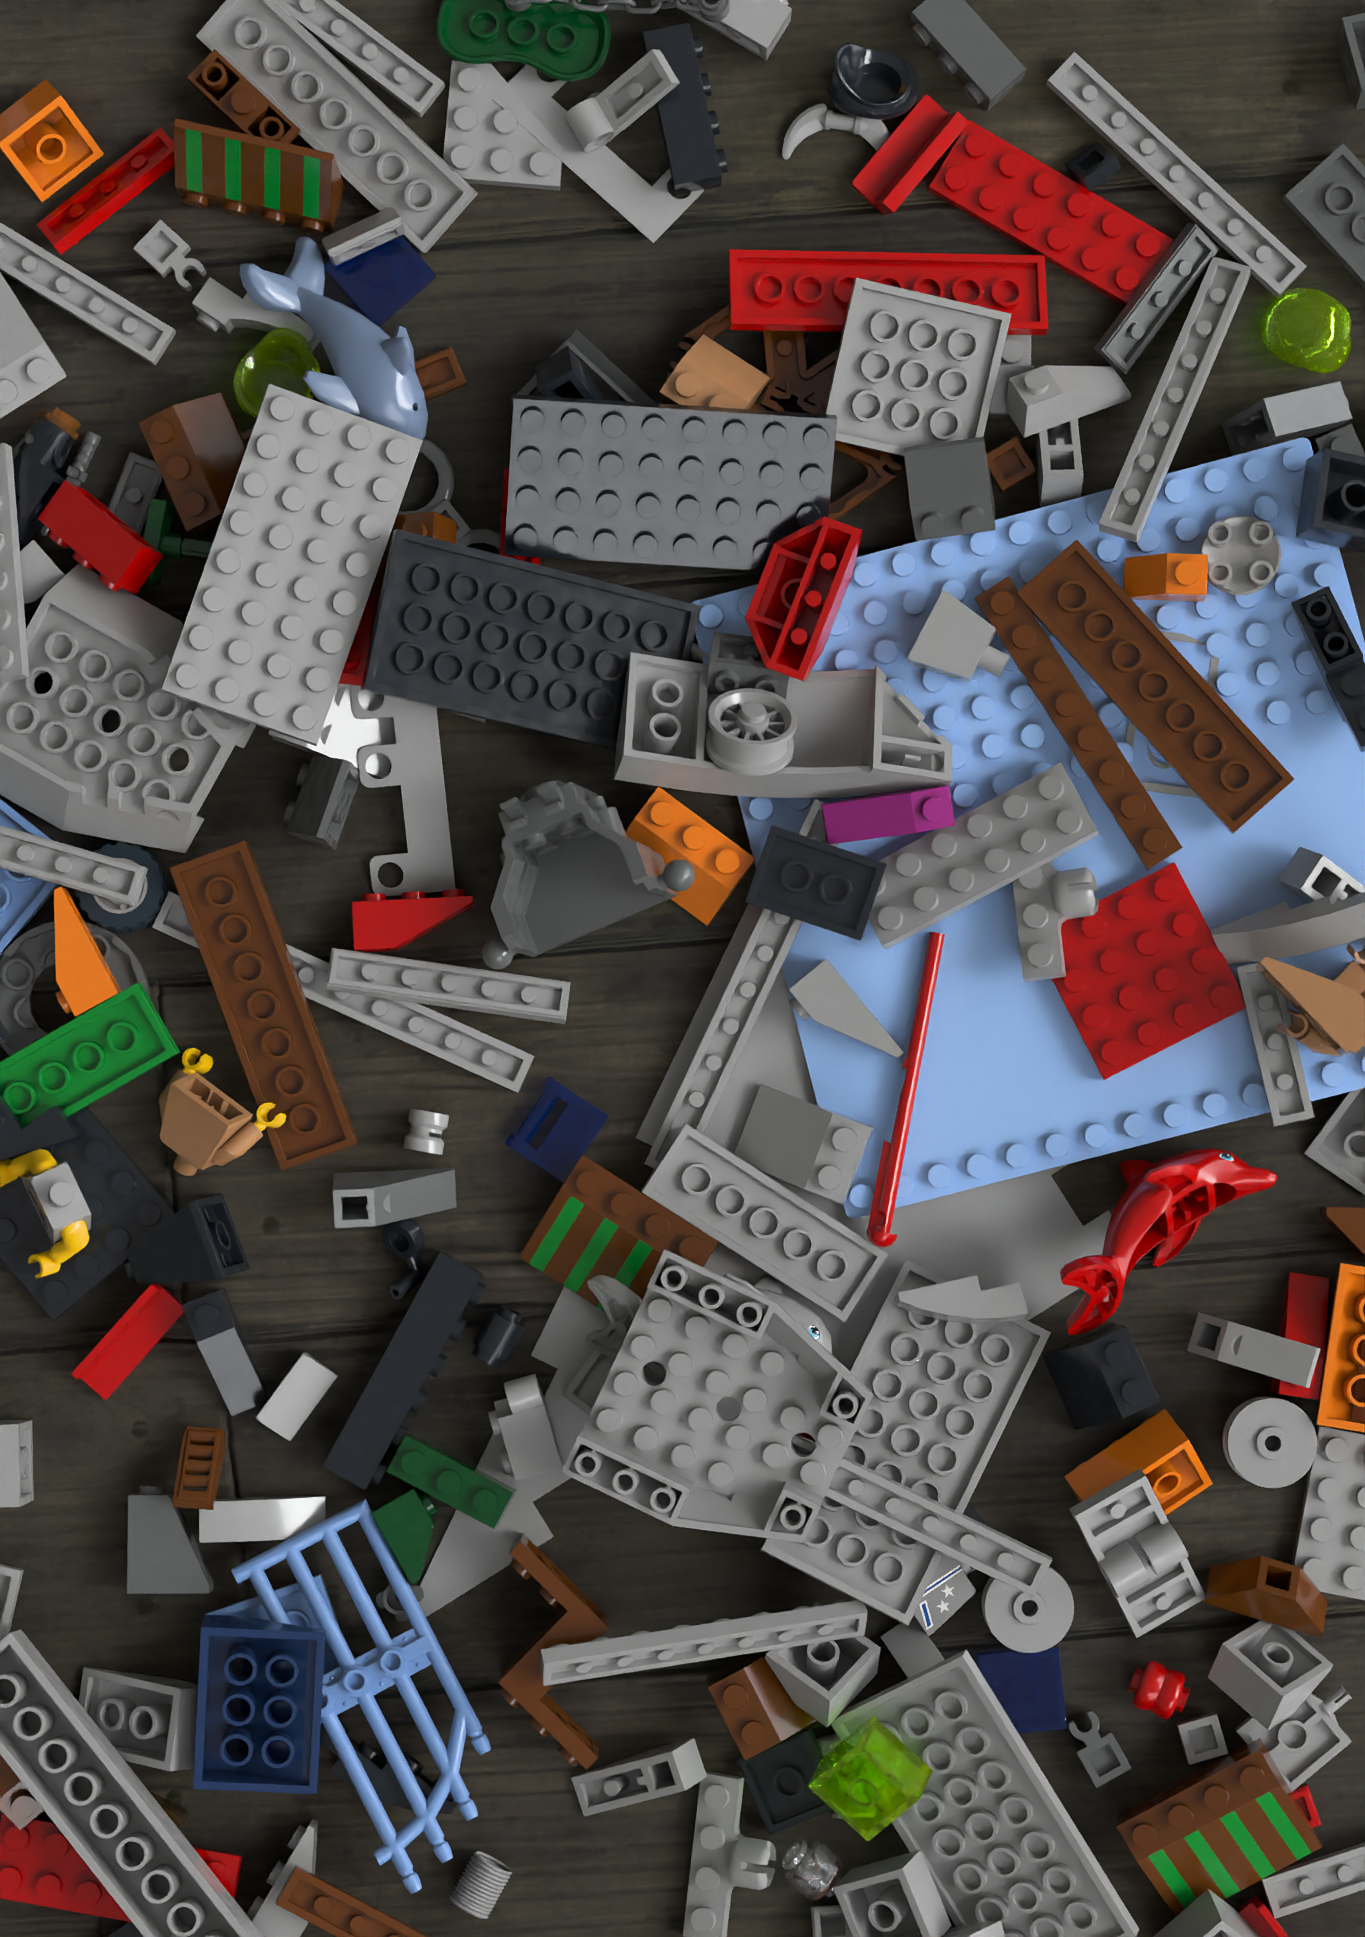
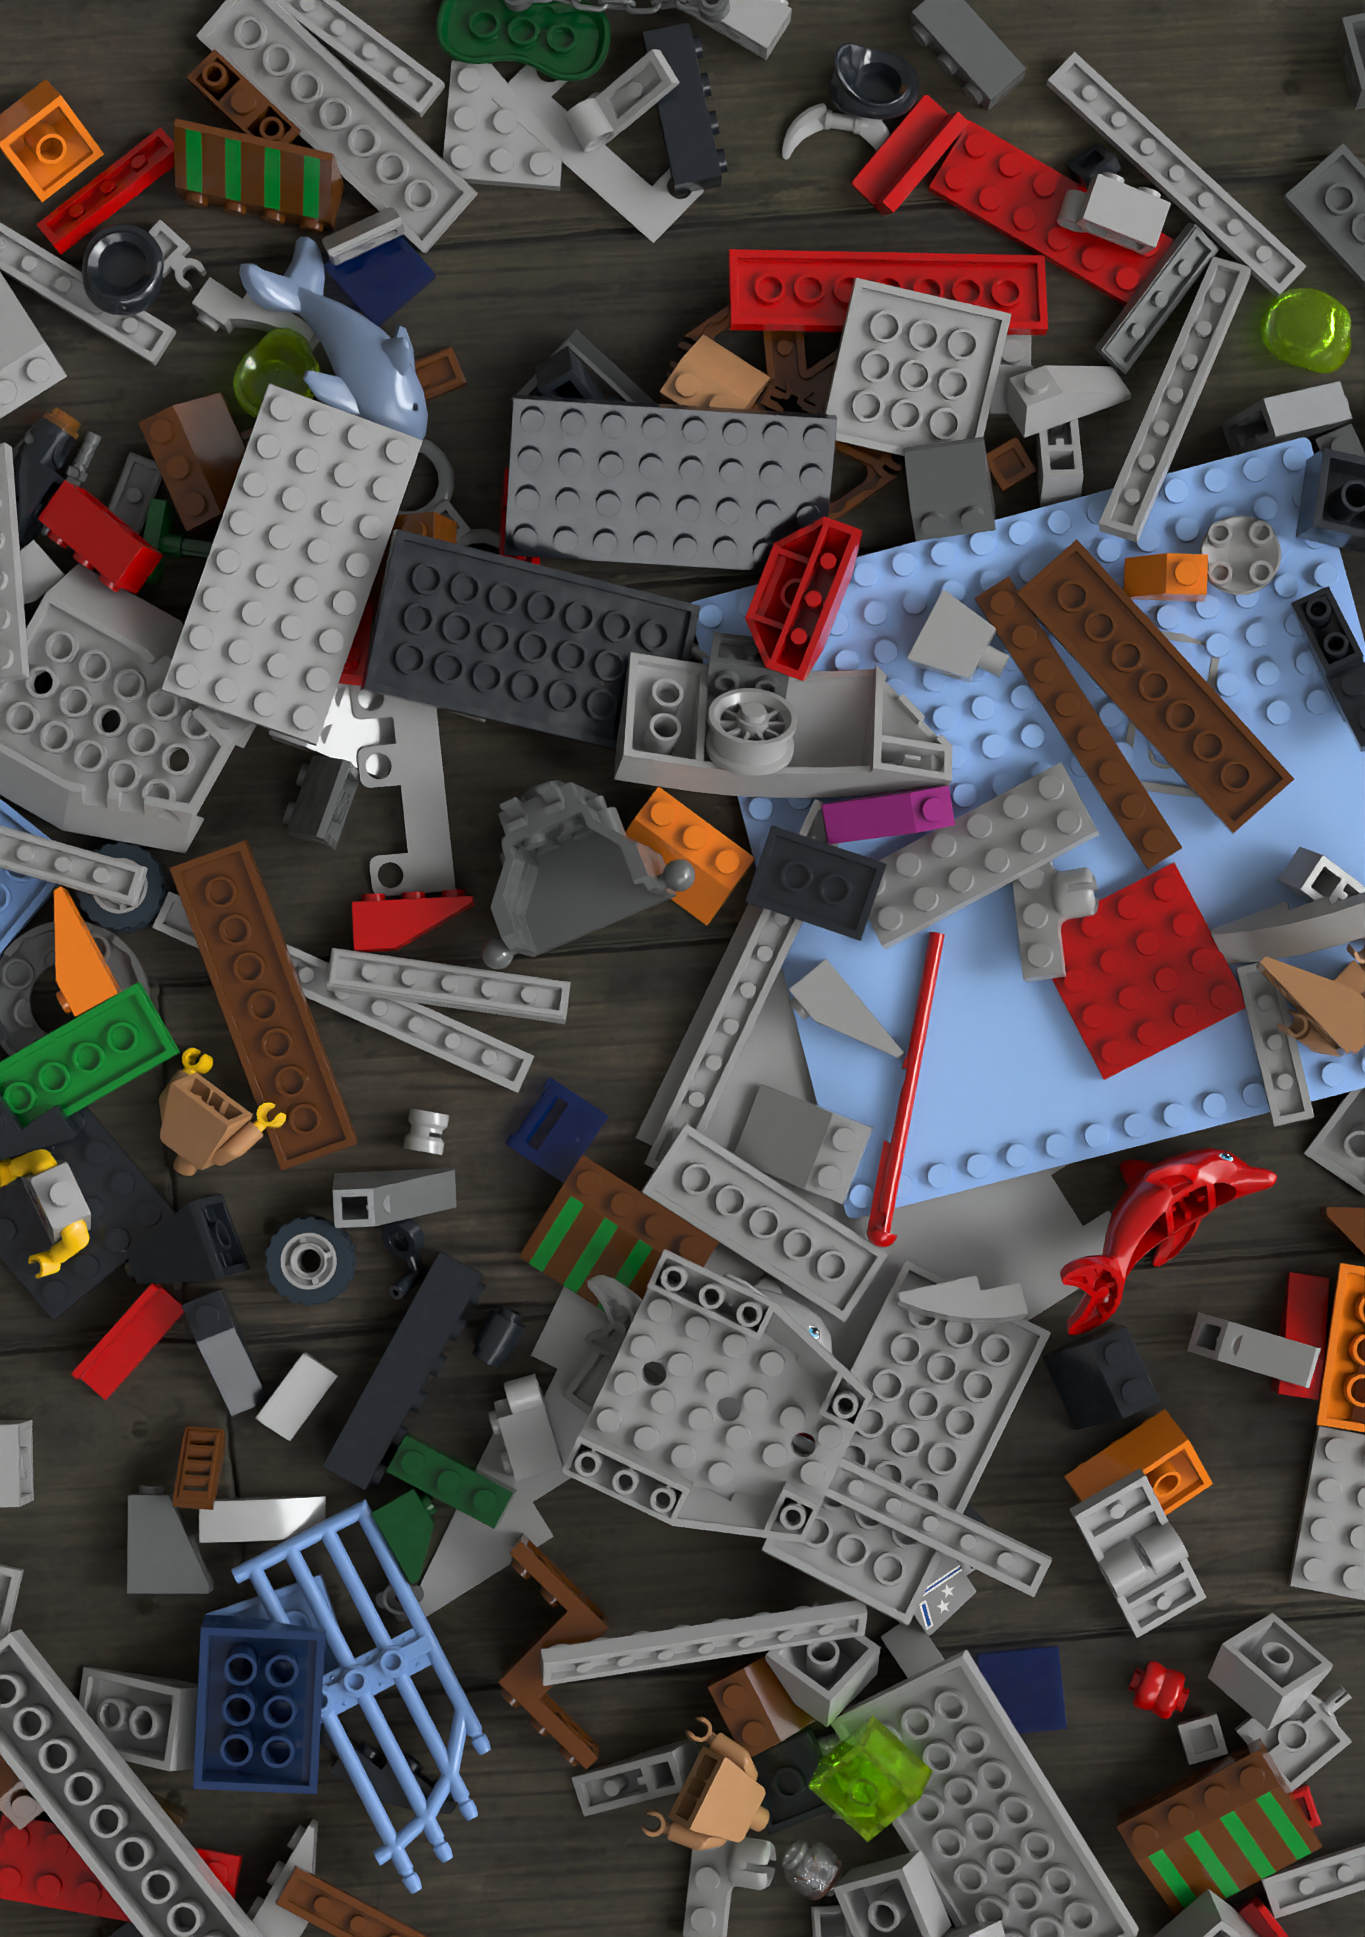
light grey piece [450,1851,512,1919] -> none
light grey wheel [981,1566,1074,1653] -> none
dark grey plate [1067,1709,1132,1788] -> none
reddish brown slope [1203,1556,1328,1638] -> none
light grey wheel [1222,1396,1317,1488] -> none
none -> black piece [82,224,164,316]
none -> black wheel [265,1216,358,1306]
none -> medium nougat torso [641,1717,770,1851]
none -> light grey hinge [1056,172,1171,255]

